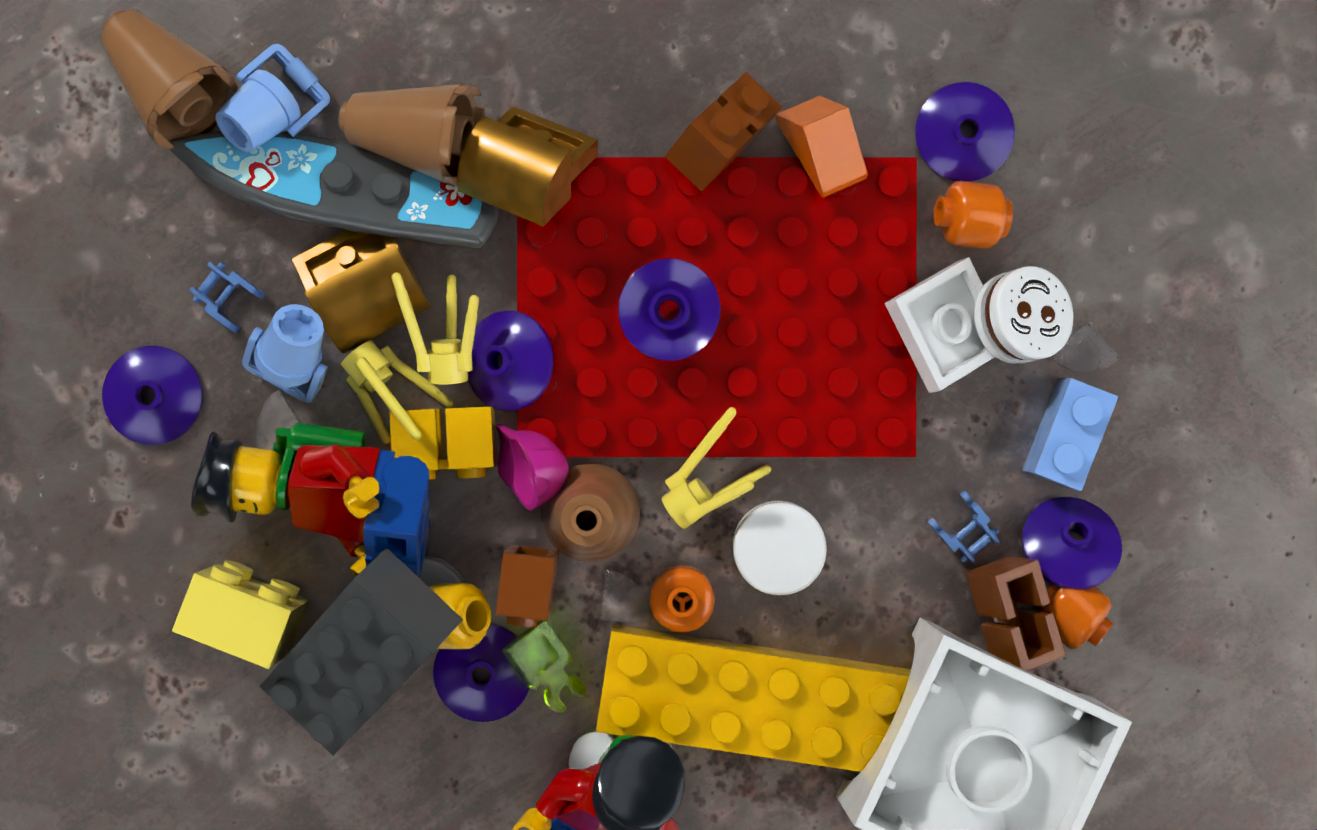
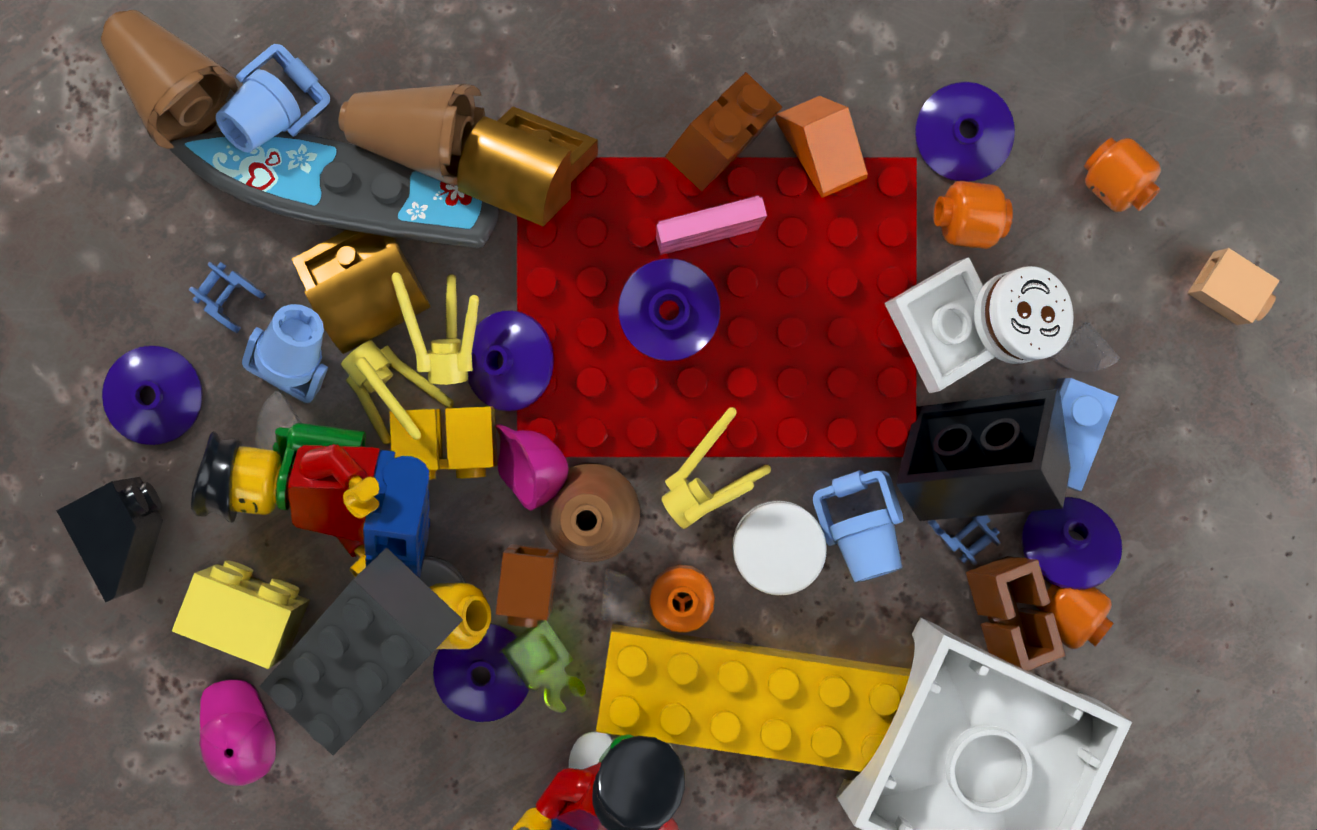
none -> black slope [56,477,163,603]
none -> dark pink cap [199,679,276,786]
none -> bright pink tile [656,196,767,255]
none -> light blue piece [813,470,904,583]
none -> black slope [896,389,1071,521]
none -> orange head [1084,138,1161,213]
none -> light nougat brick [1187,248,1280,325]

